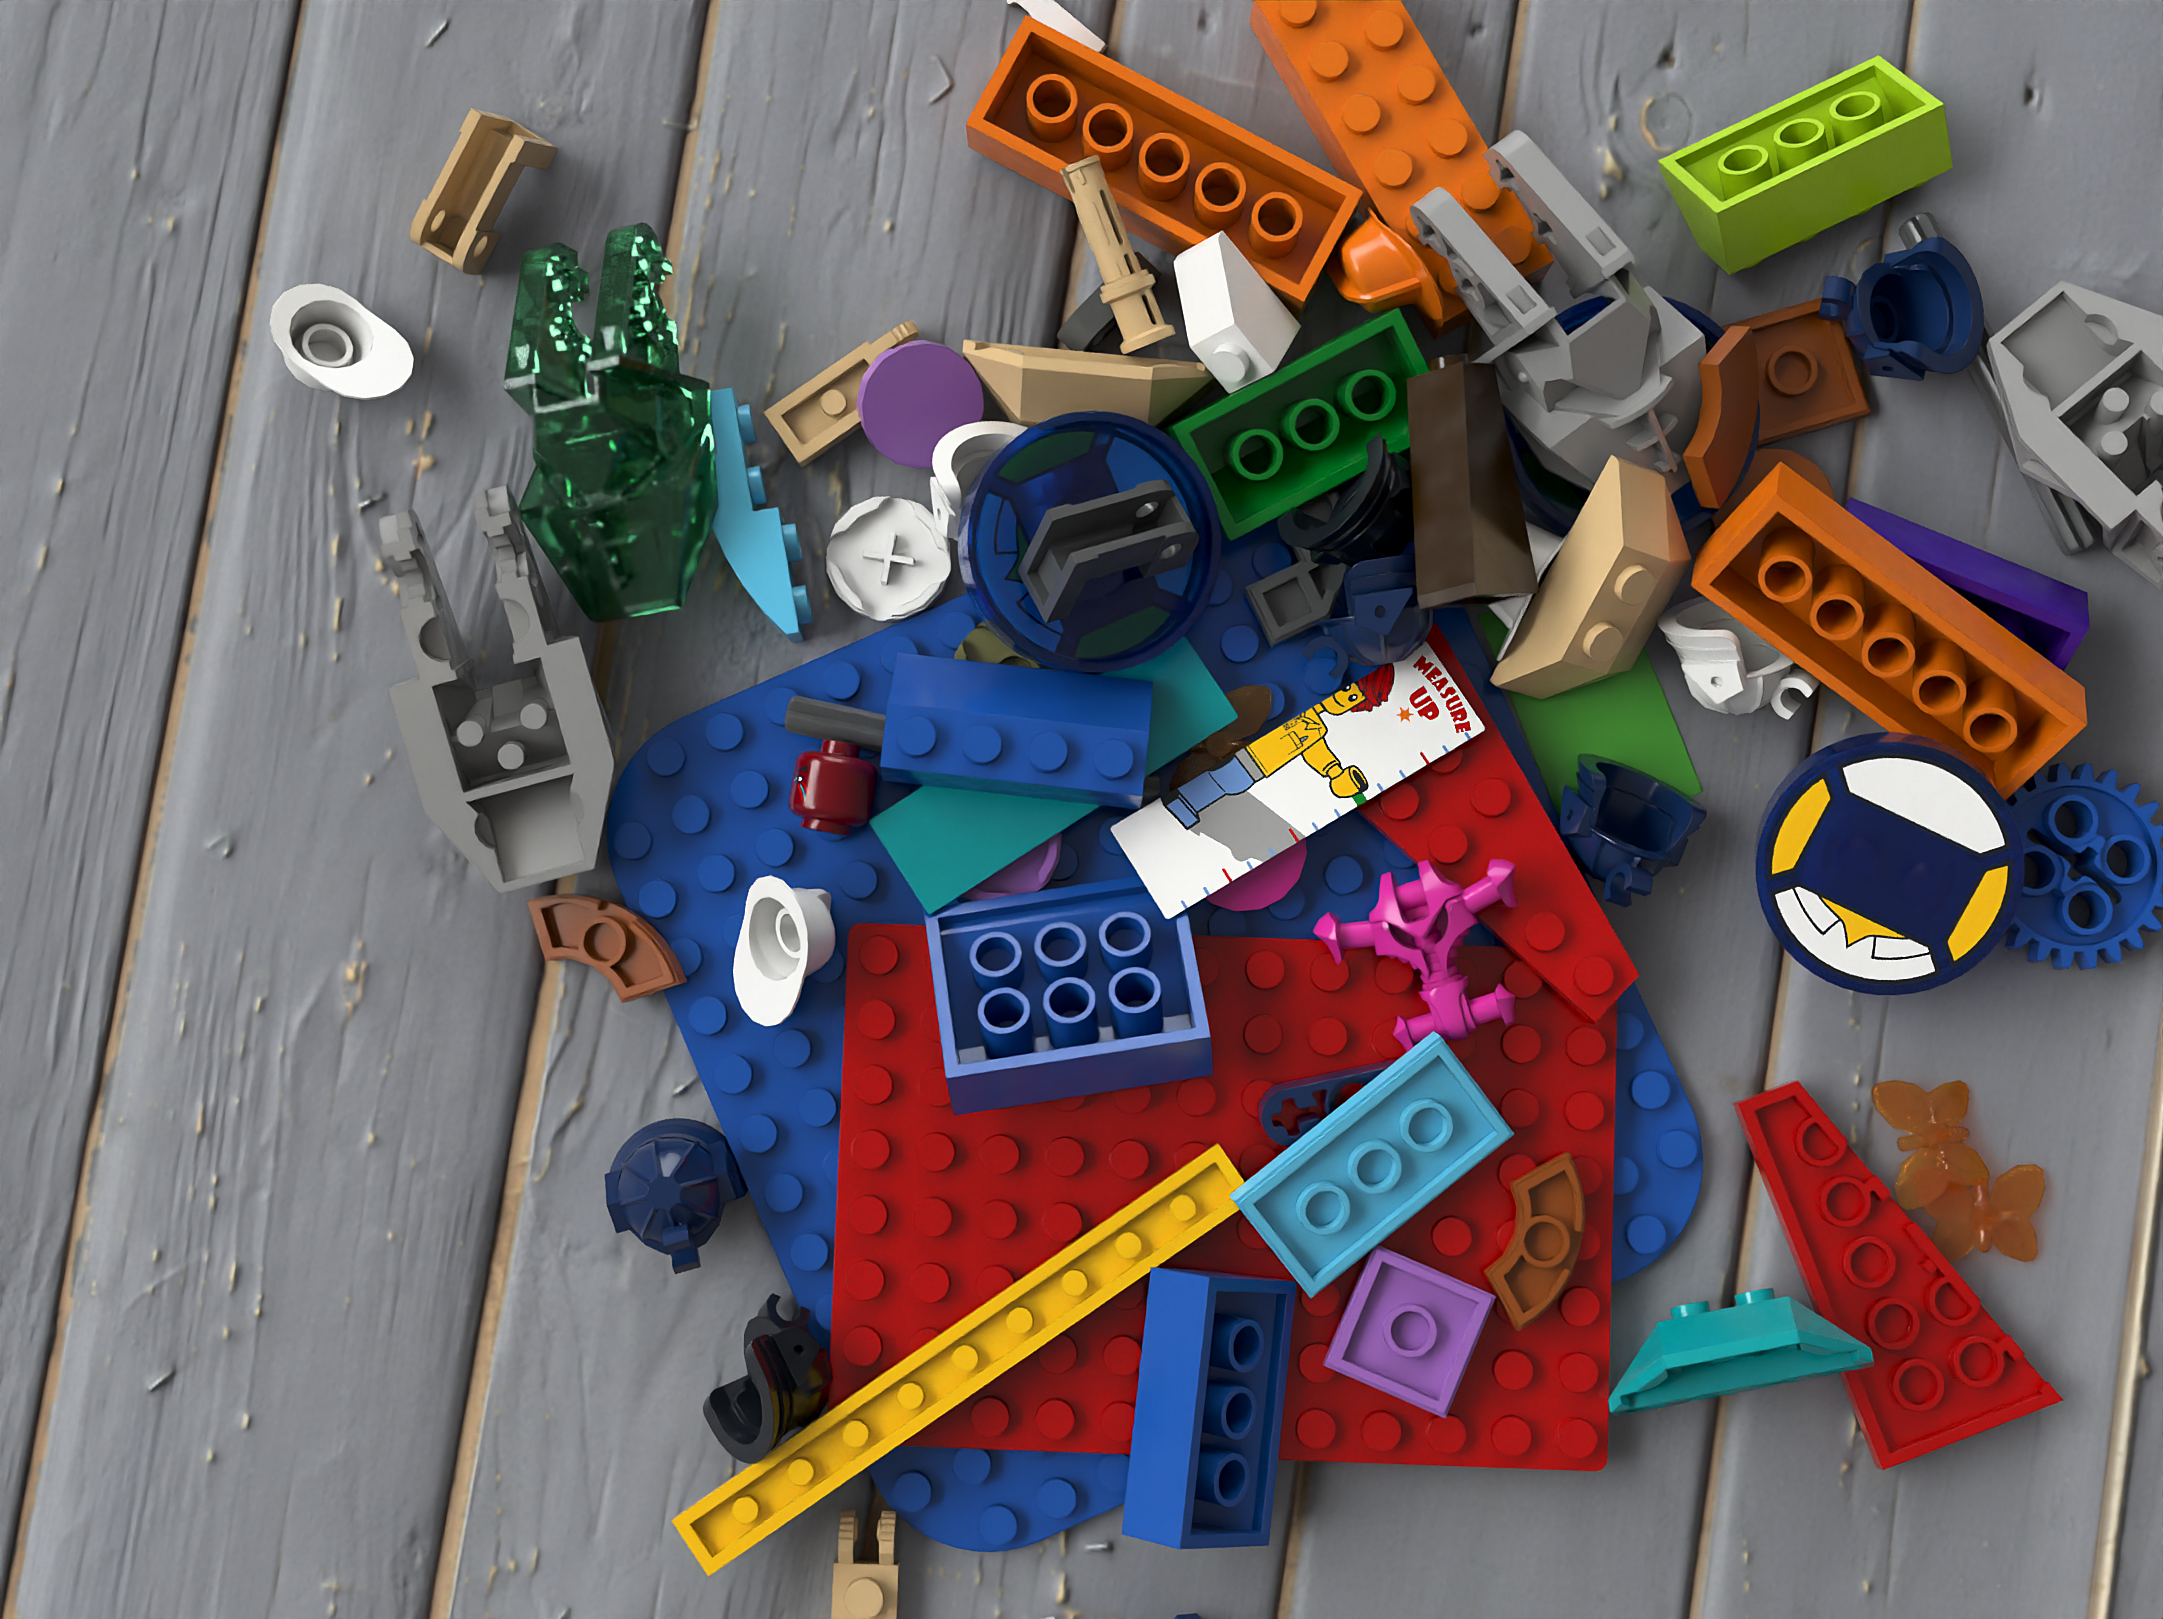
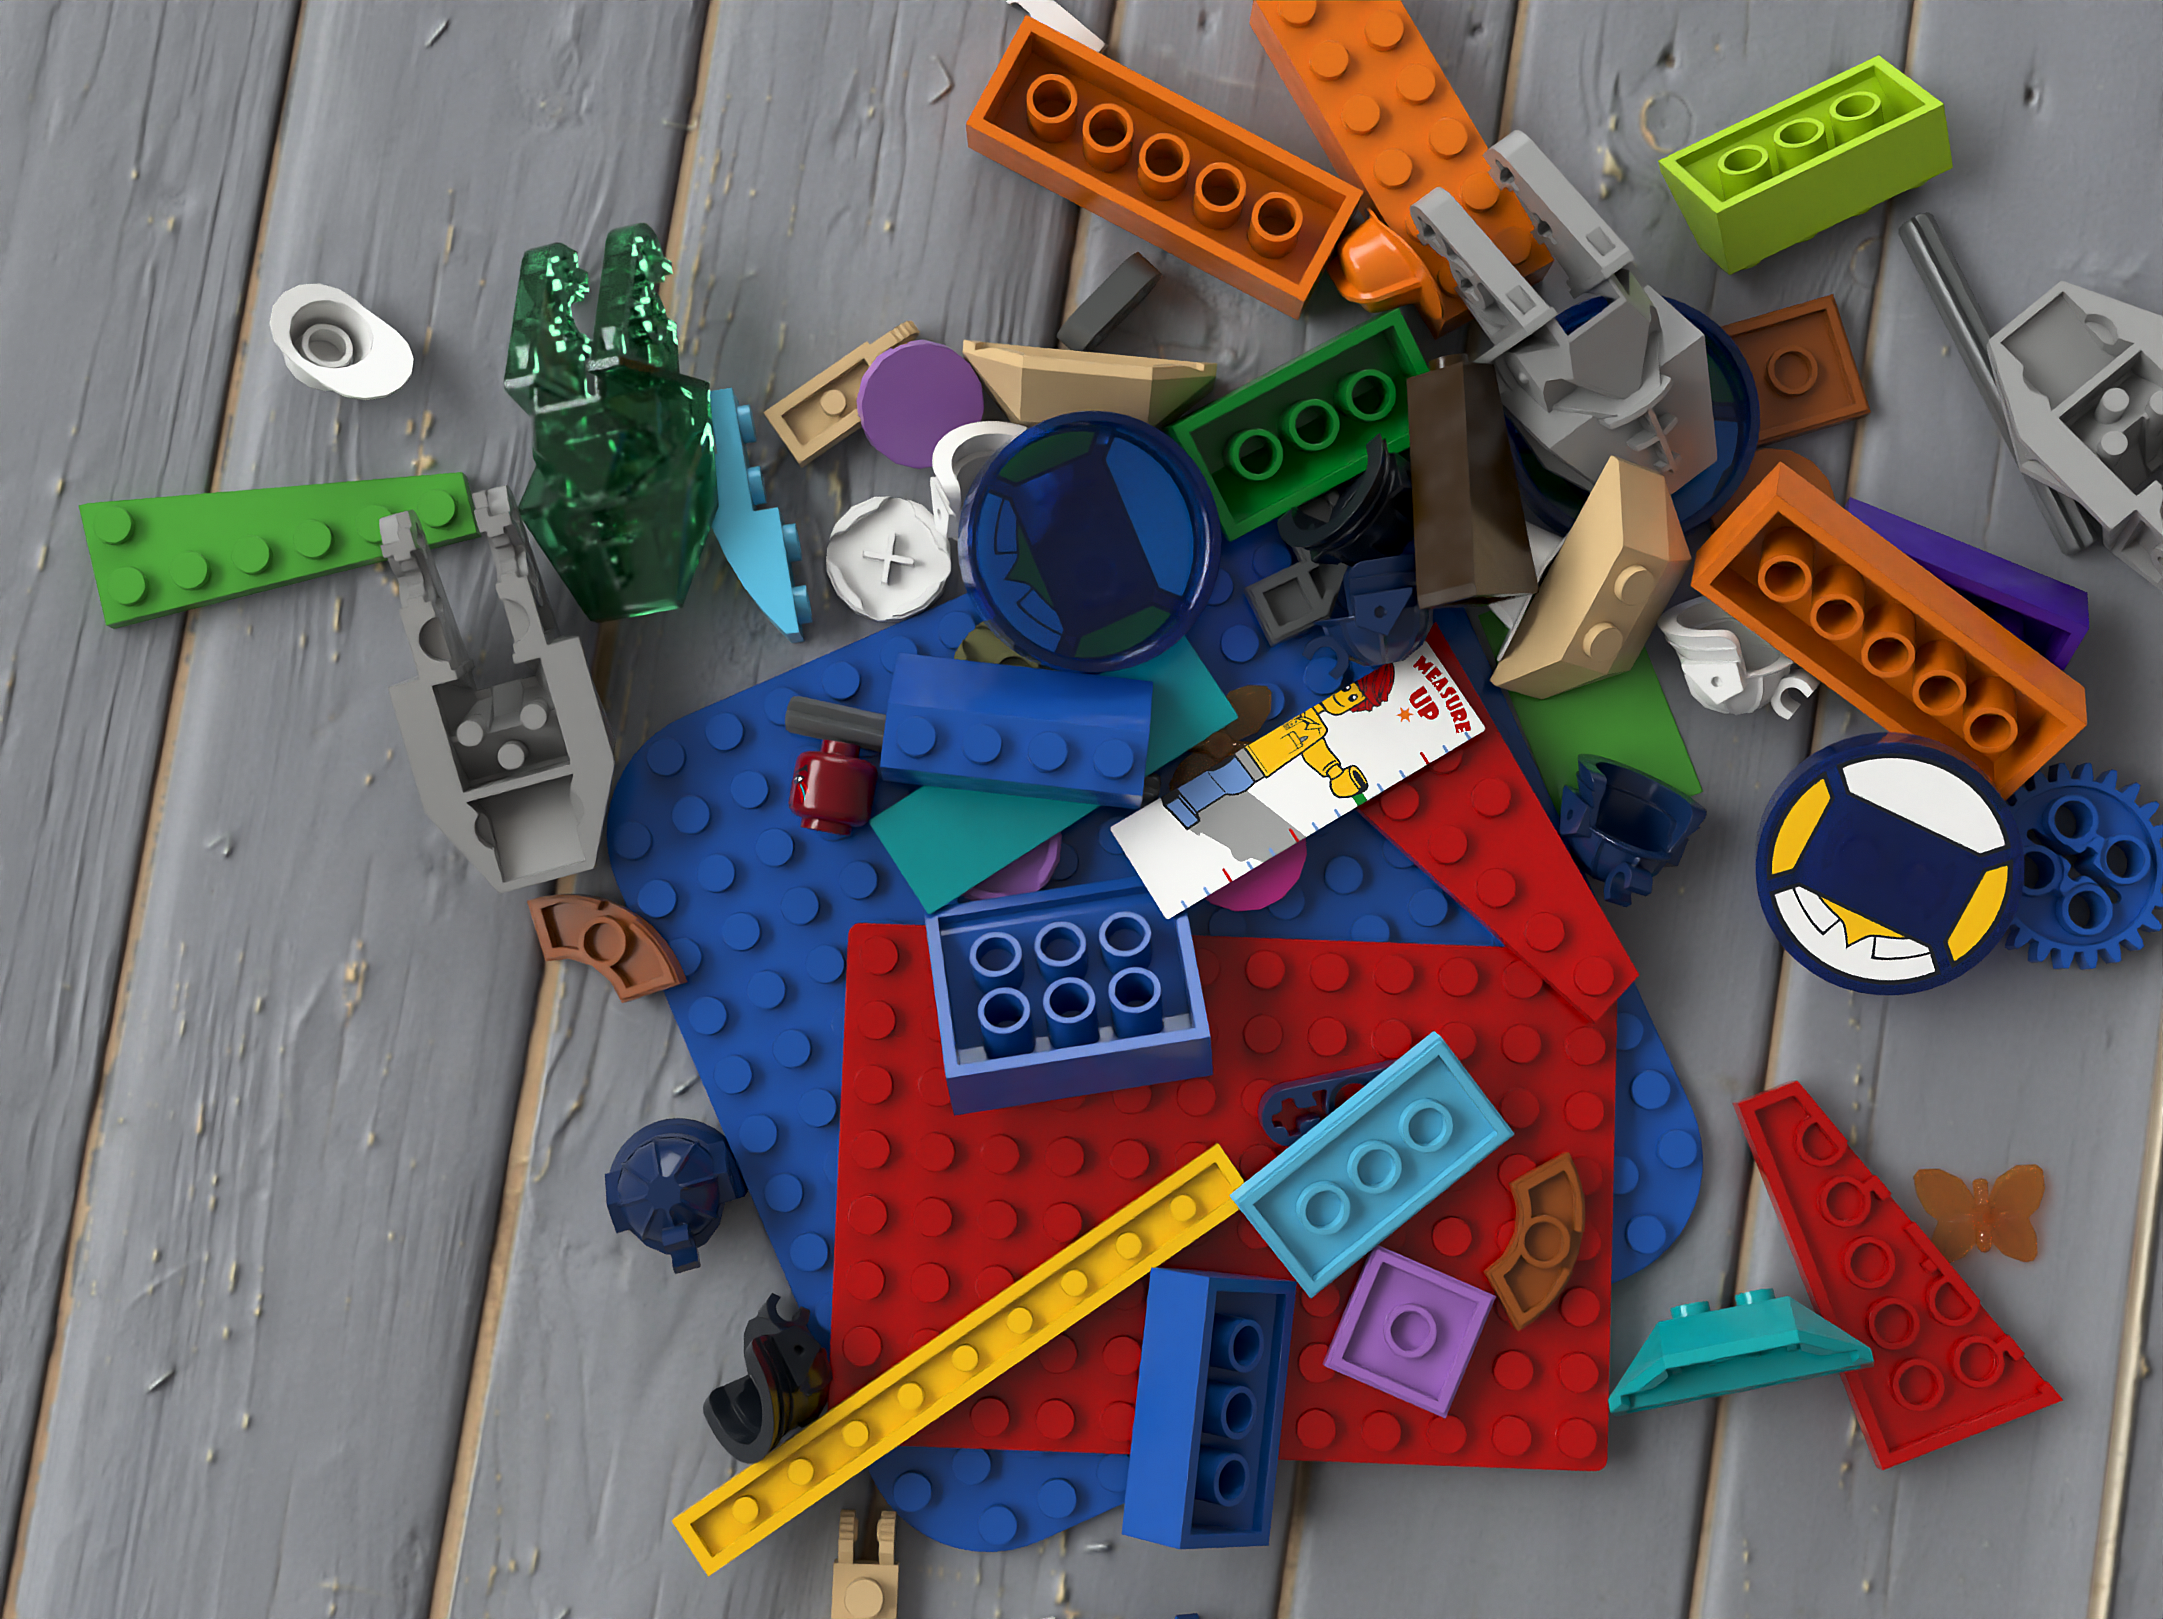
tan piece [409,108,559,275] -> none
white piece [733,875,835,1026] -> none
dark grey piece [1017,479,1200,623] -> none
tan pin [1060,155,1176,355] -> none
white slope [1173,230,1301,394] -> none
dark pink piece [1313,859,1518,1053] -> none
dark orange tile [1683,325,1759,509] -> none
dark blue helmet [1818,237,1984,381] -> none
clear orange piece [1871,1080,1990,1210] -> none
none -> bright green wing [78,472,481,629]

